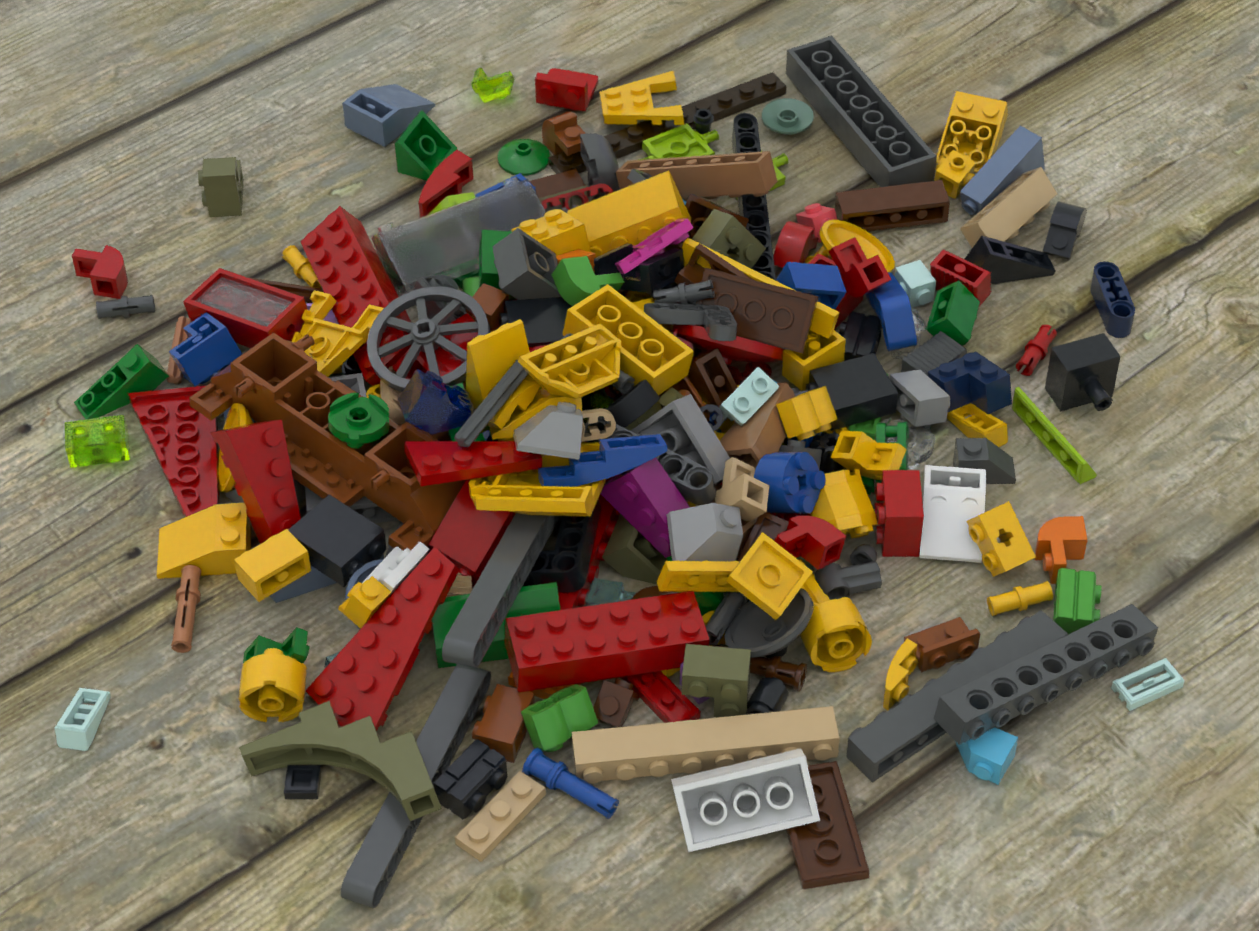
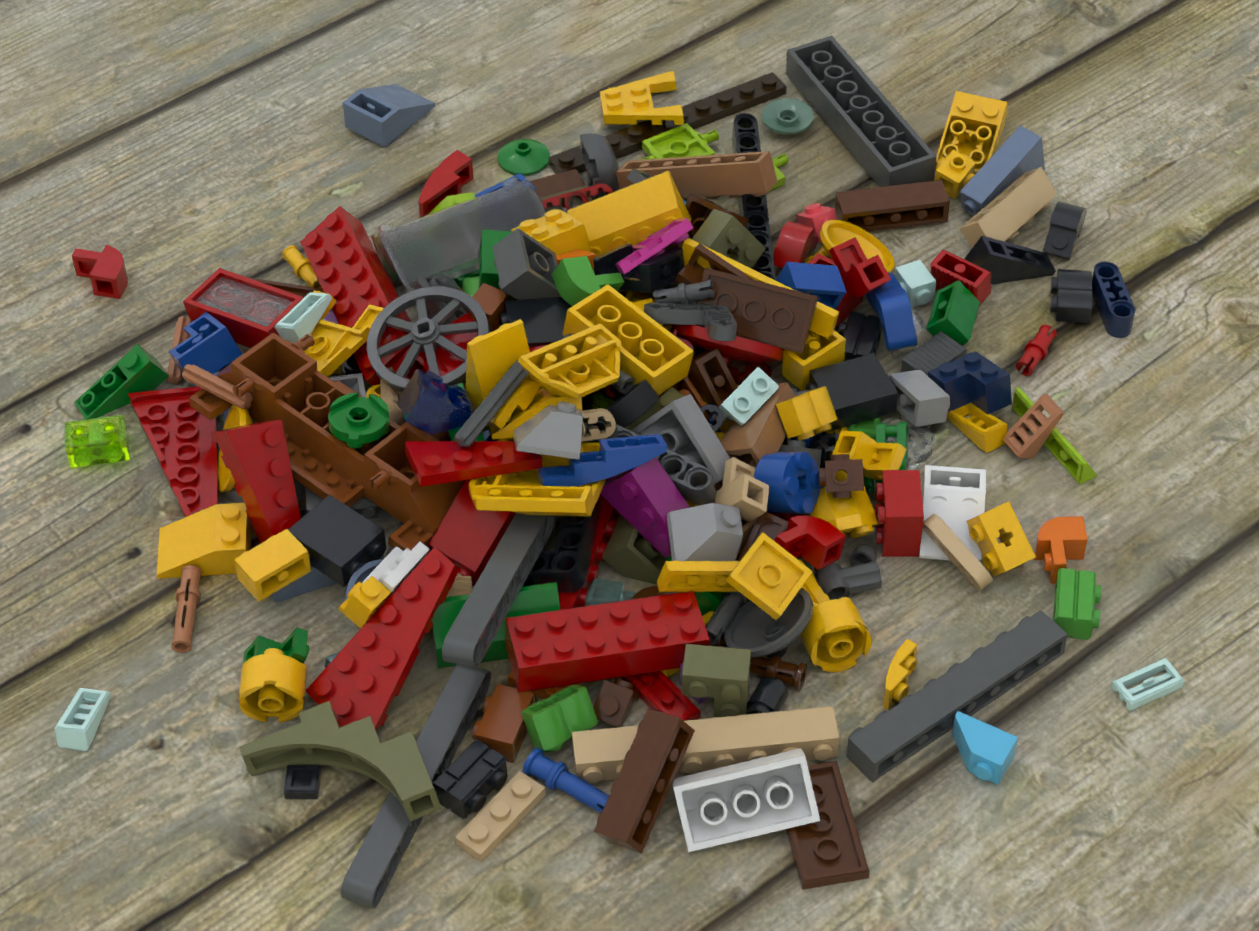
dark grey pin [96,295,155,319] -> none
olive brick [198,157,244,217] -> none
green slope [395,110,457,181] -> none
clear neon green bracket [472,67,515,103] -> none
red bracket [535,68,598,111] -> none
dark orange brick [542,111,586,156] -> none
black pin [693,109,714,134] -> none
dark orange bracket [904,617,980,672] -> none
dark grey brick [934,604,1158,745] -> none
dark grey slope [953,438,1016,484] -> none
yellow pin [987,581,1053,616] -> none
black brick [1045,333,1121,412] -> none
none -> nougat axle [182,364,253,409]
none -> light aqua slope [275,292,332,342]
none -> reddish brown brick [594,709,695,854]
none -> reddish brown brick [819,454,864,498]
none -> tan beam [923,513,993,591]
none -> nougat slope [1003,394,1065,459]
none -> black brick [1050,269,1092,323]

